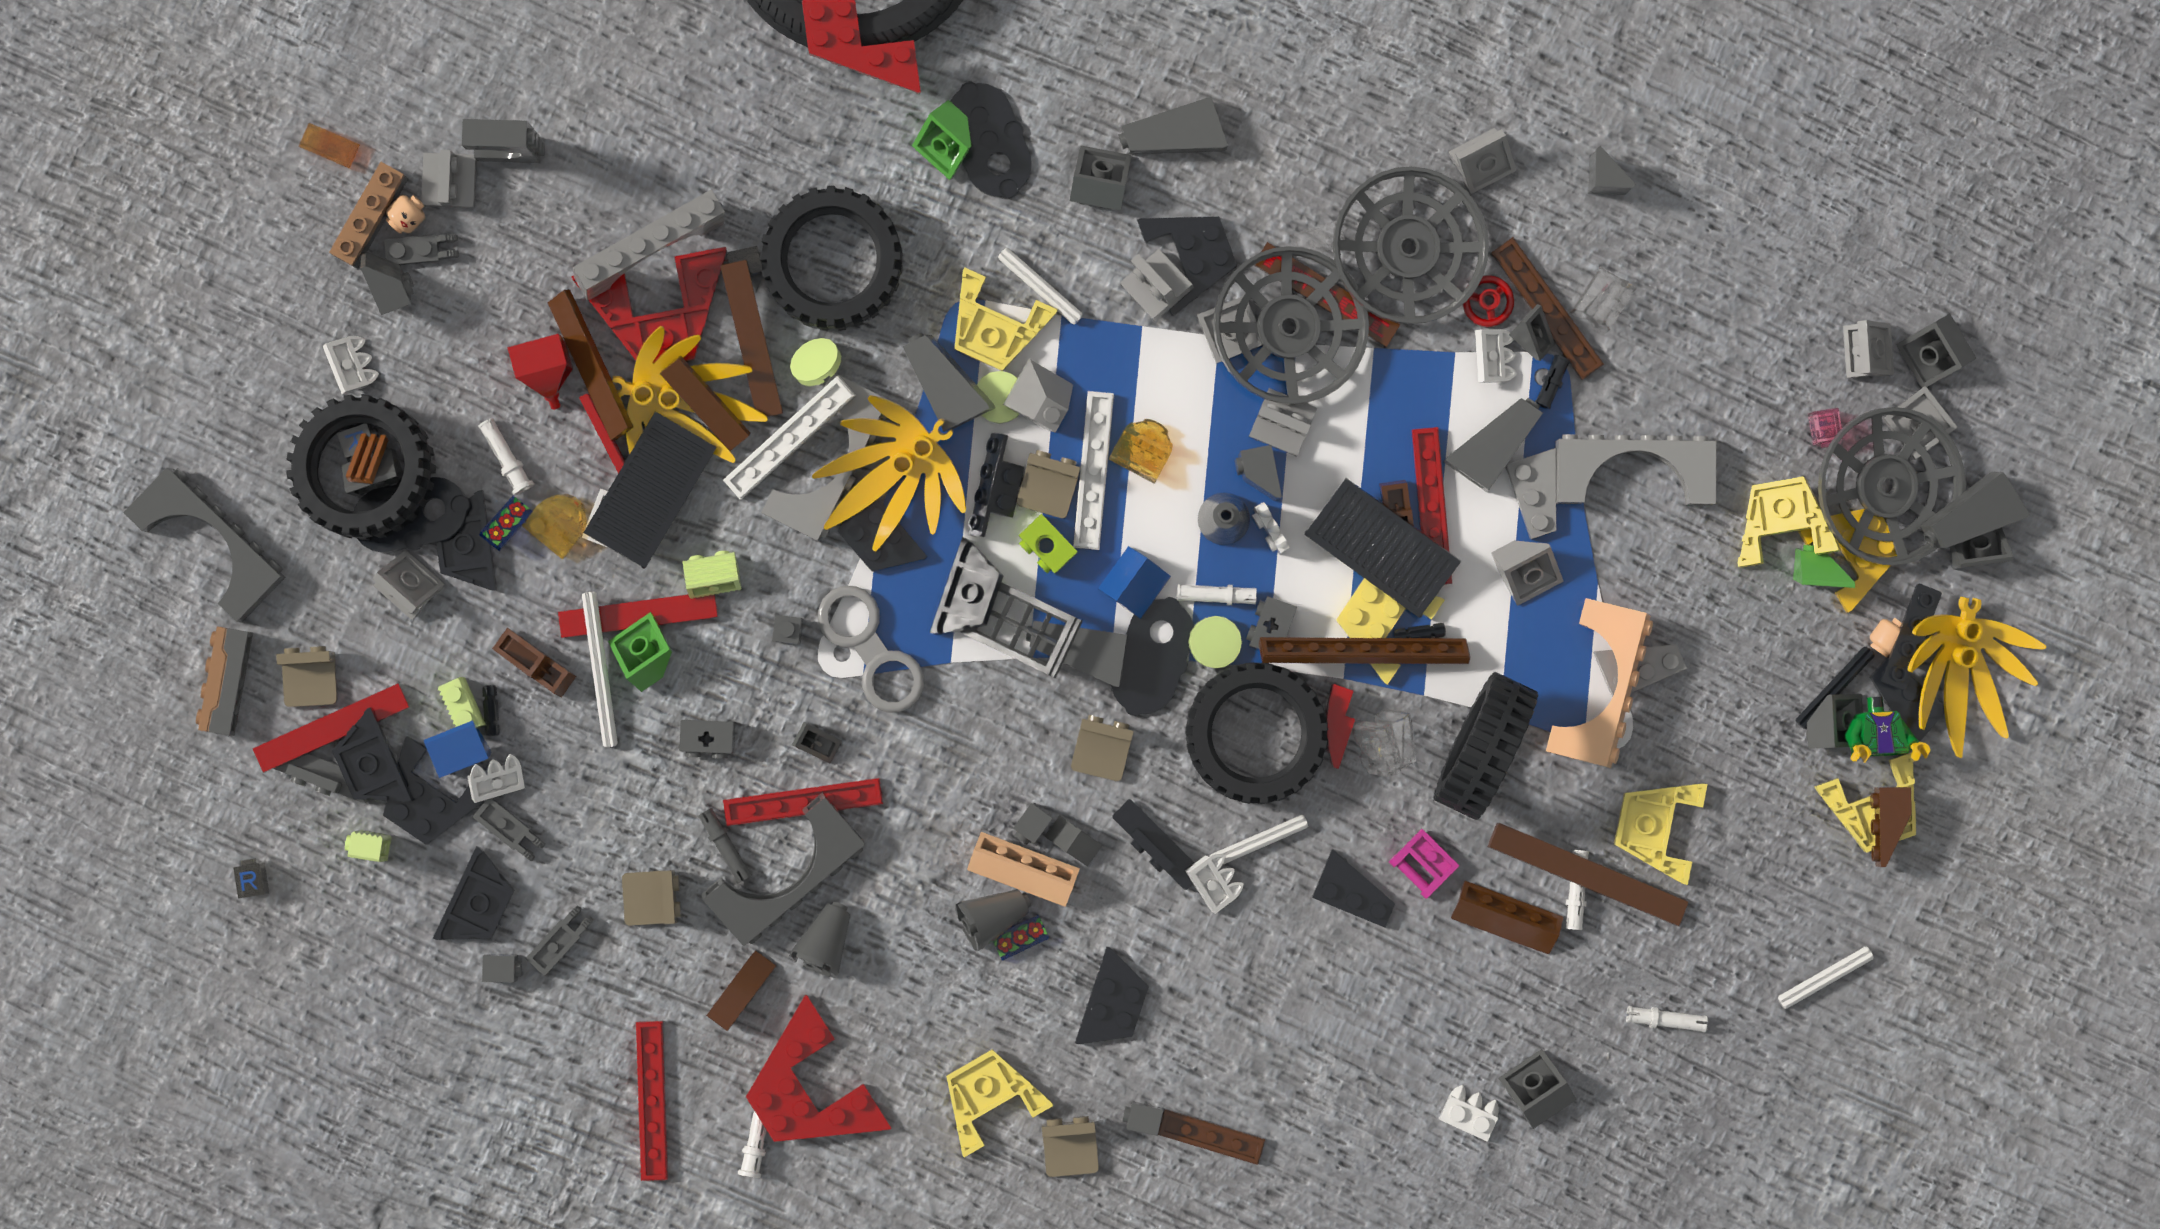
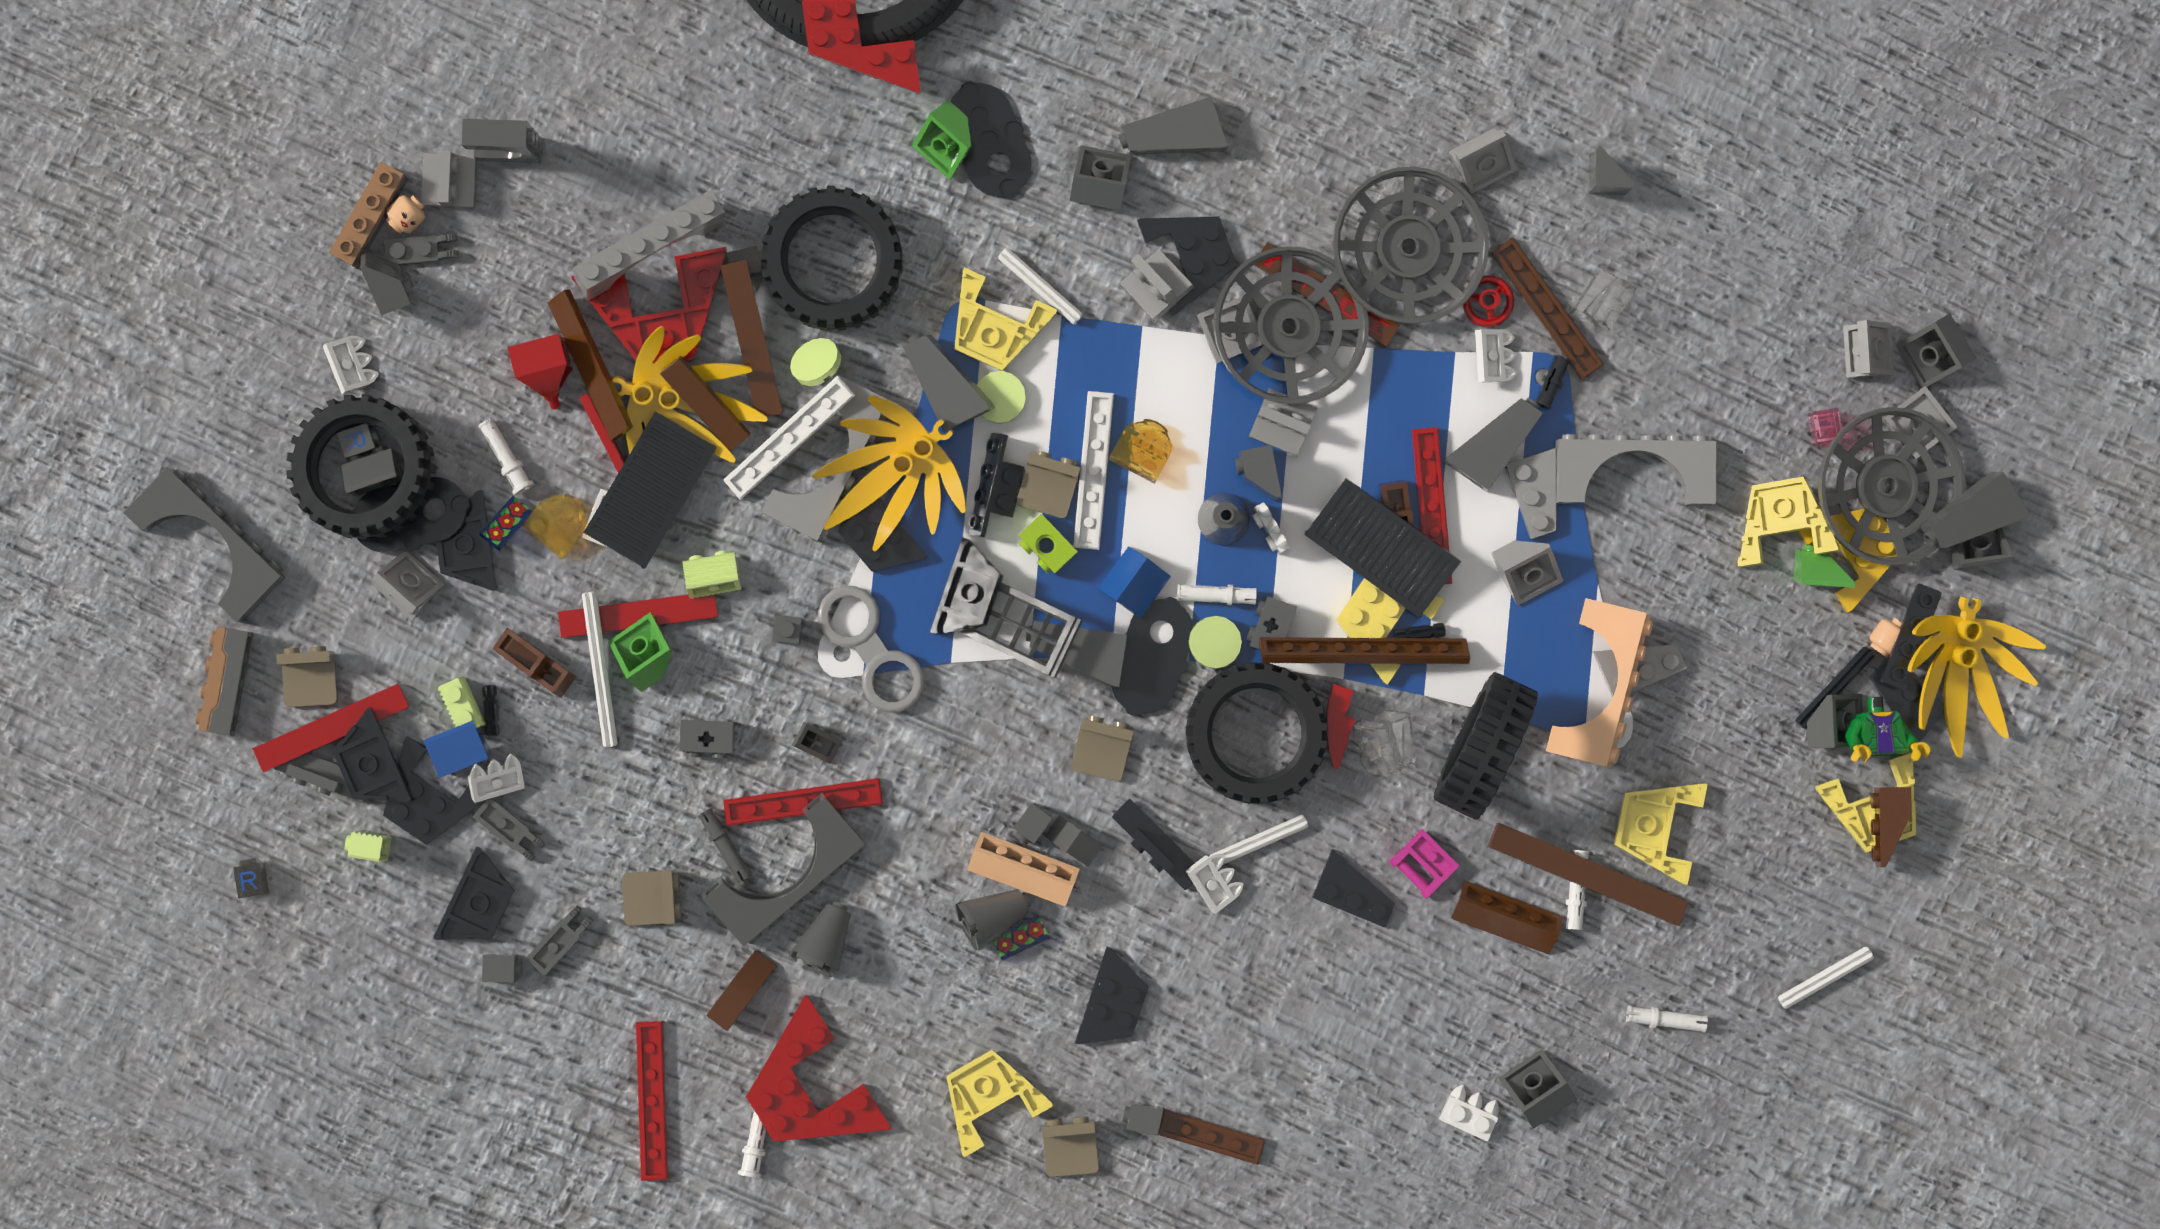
clear orange slope [298,123,360,169] -> none
dark orange tile [345,433,389,484] -> none
light grey slope [1003,359,1073,433] -> none
dark grey slope [1509,304,1555,361] -> none

